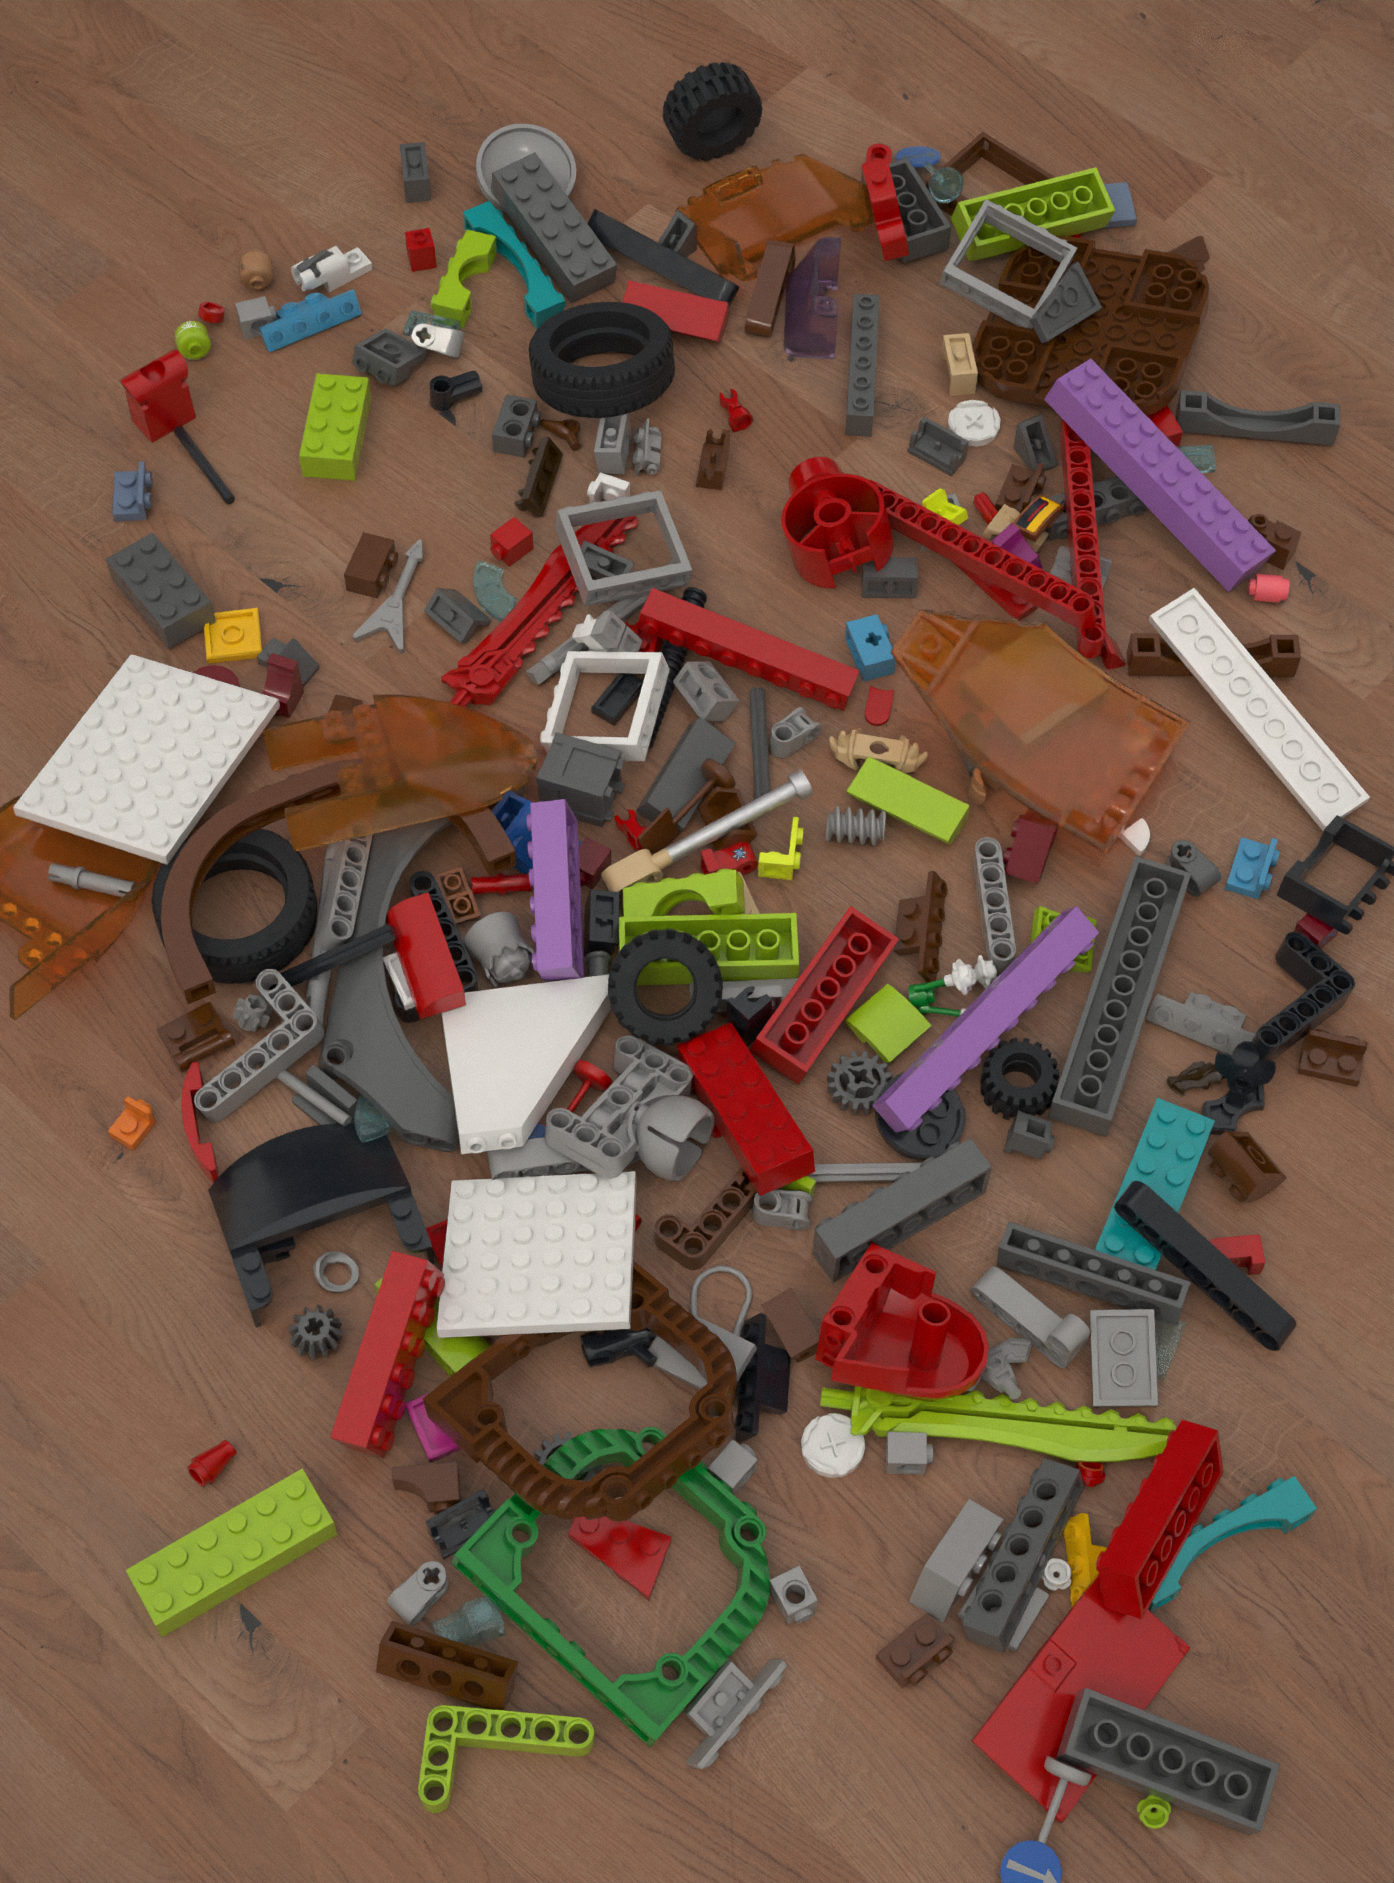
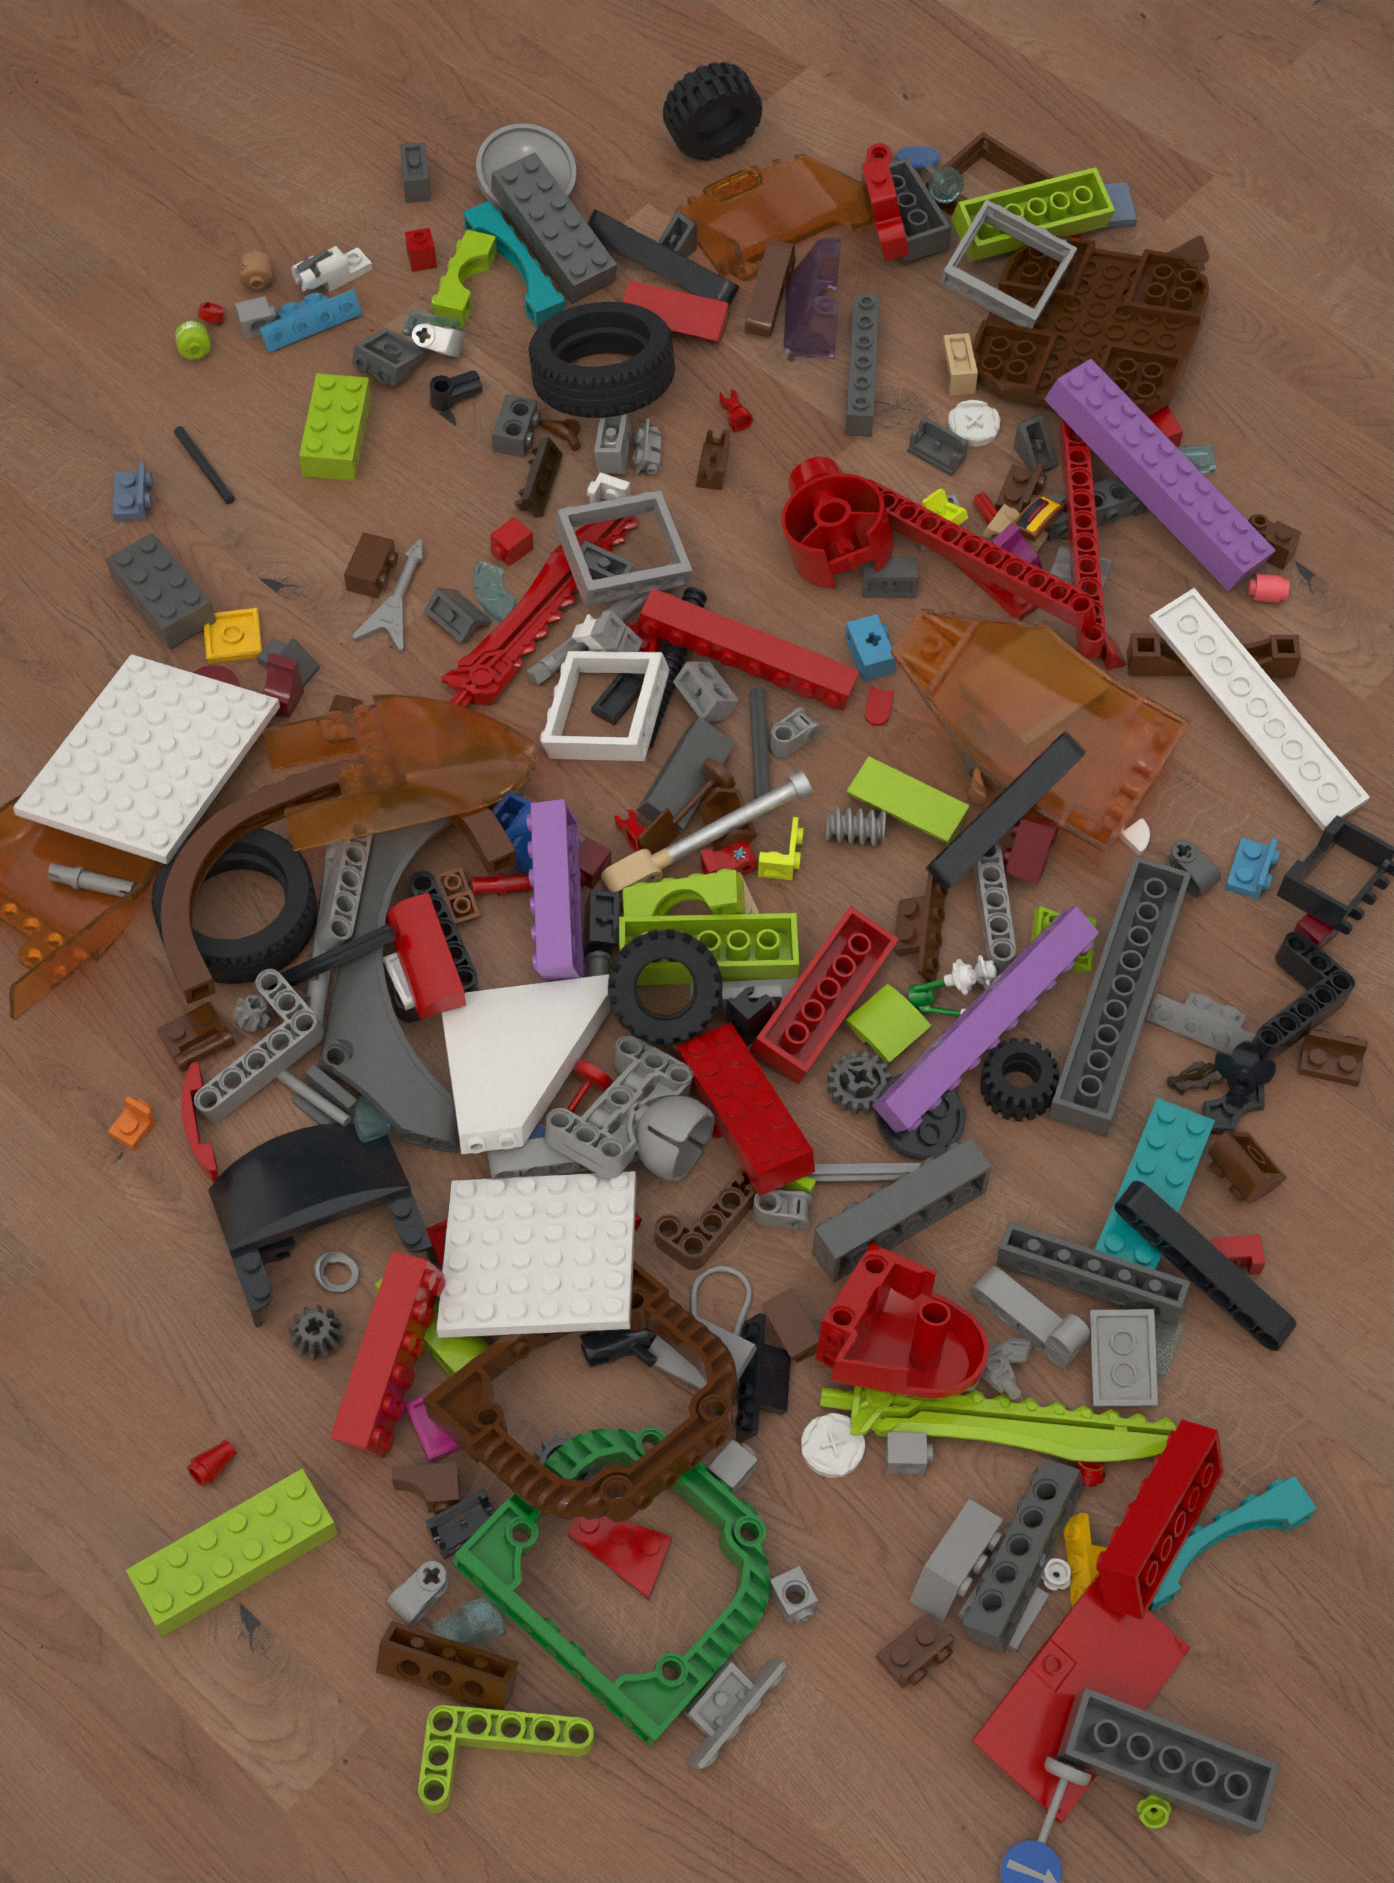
red piece [119,349,196,443] -> none
light grey hat [464,912,536,987] -> none
dark grey container [536,732,625,827] -> none
tan piece [829,728,928,774] -> none
dark grey brick [1004,1110,1055,1160] -> none
dark grey wing [1030,261,1102,343] -> none
dark grey arch [1176,390,1340,446] -> none
none -> black beam [925,731,1086,890]

